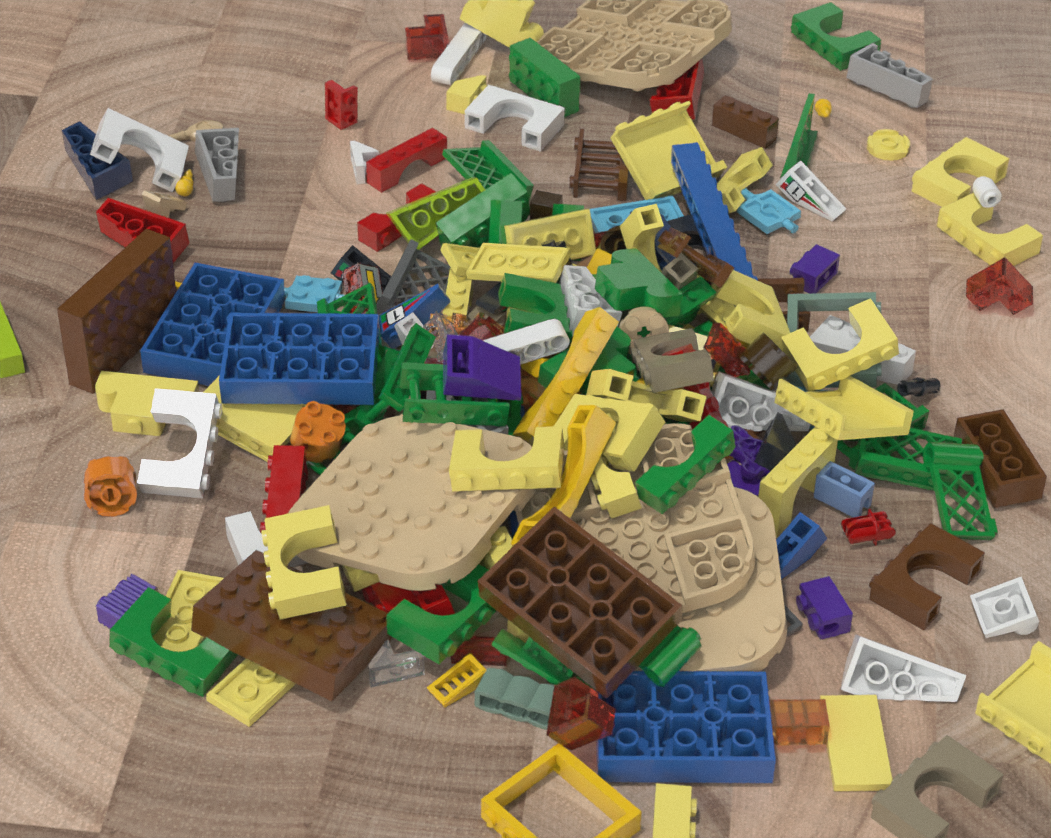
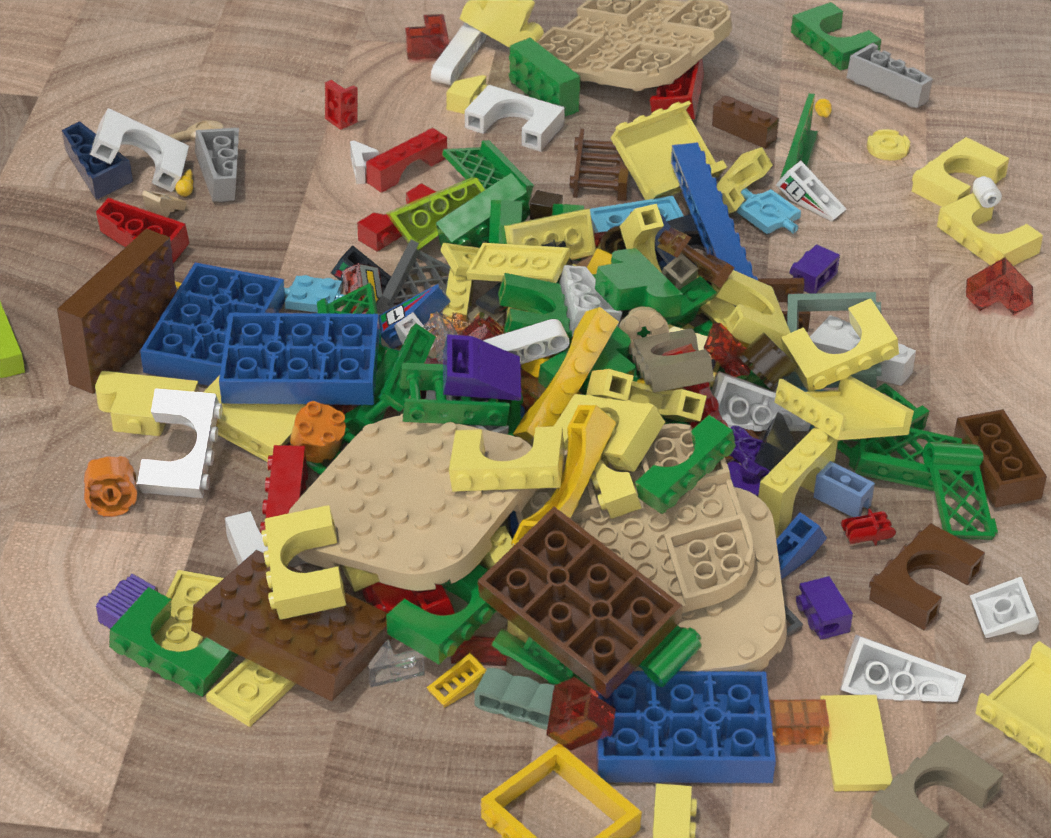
black pin [897,377,941,397] -> none

